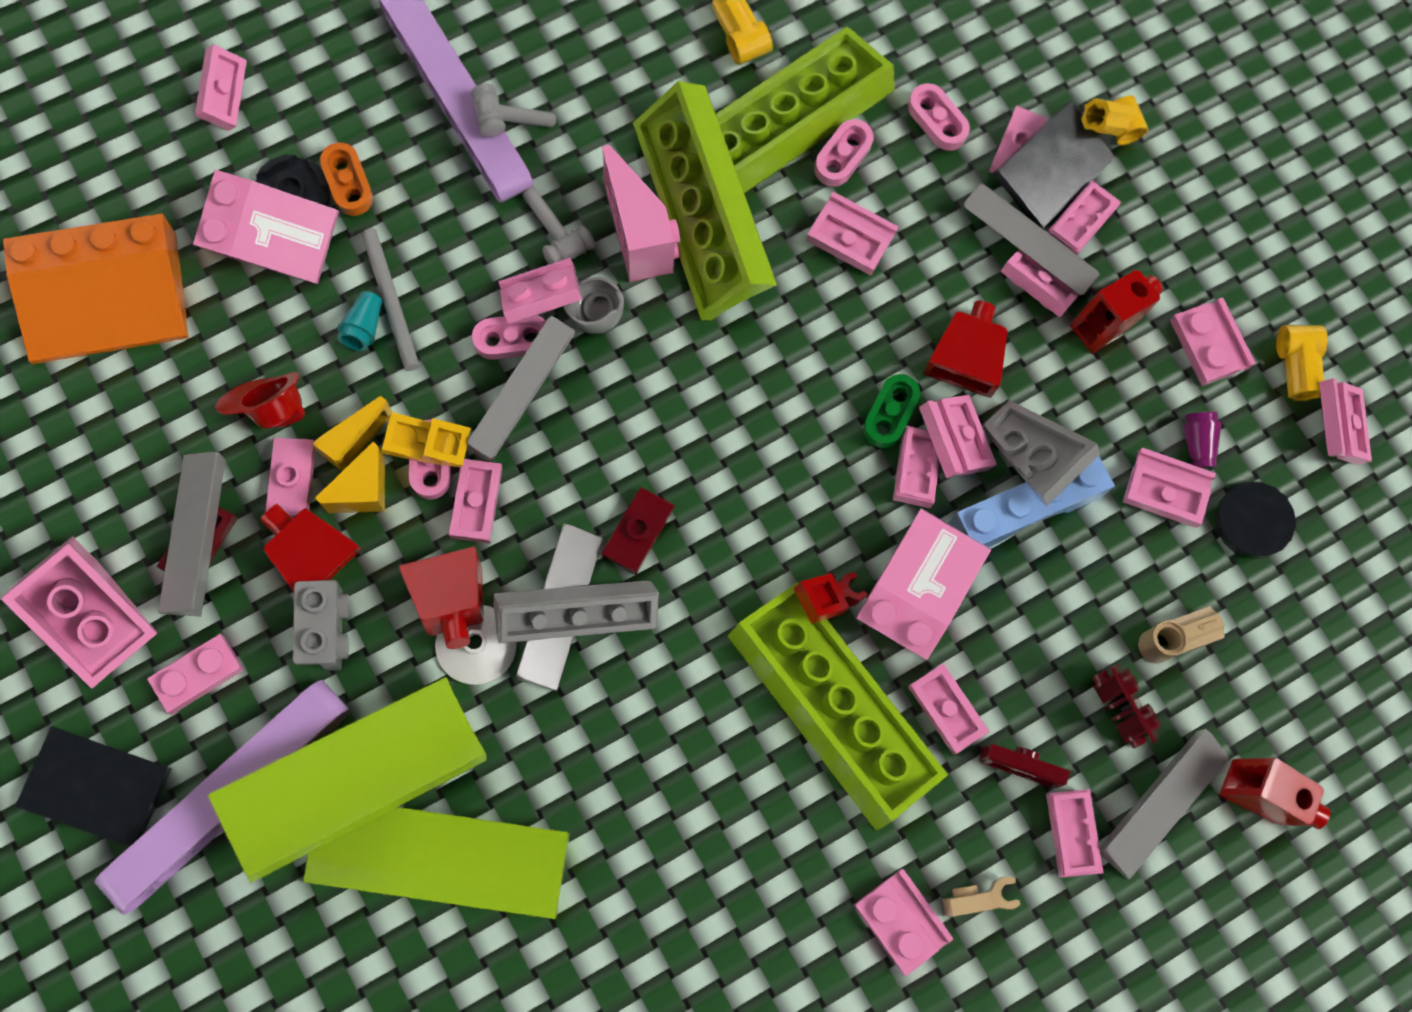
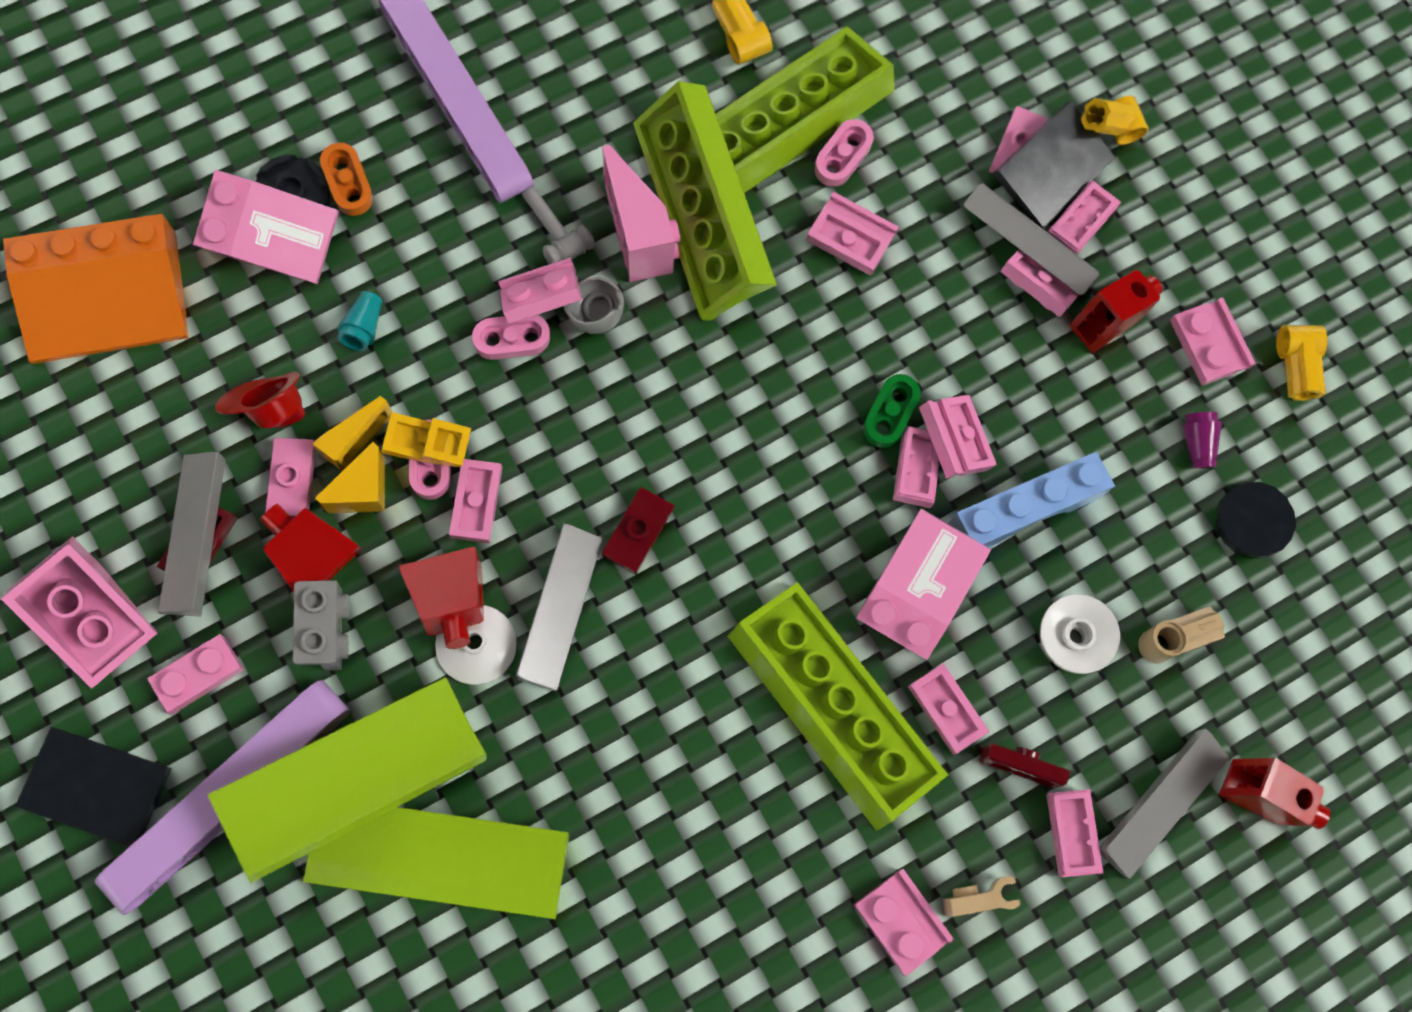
bright pink plate [195,44,247,131] -> none
light grey bar [362,228,420,371] -> none
light grey slope [468,316,575,462] -> none
light grey piece [471,83,556,137] -> none
light grey slope [494,581,659,643] -> none
red plate [794,573,867,624] -> none
bright pink plate [908,83,970,151] -> none
red torso [923,301,1008,398] -> none
light grey wing [983,400,1100,506] -> none
dark red hinge [1092,663,1161,749] -> none
bright pink plate [1123,447,1216,528] -> none
bright pink plate [1319,378,1372,465] -> none
none -> white dish [1040,594,1120,674]

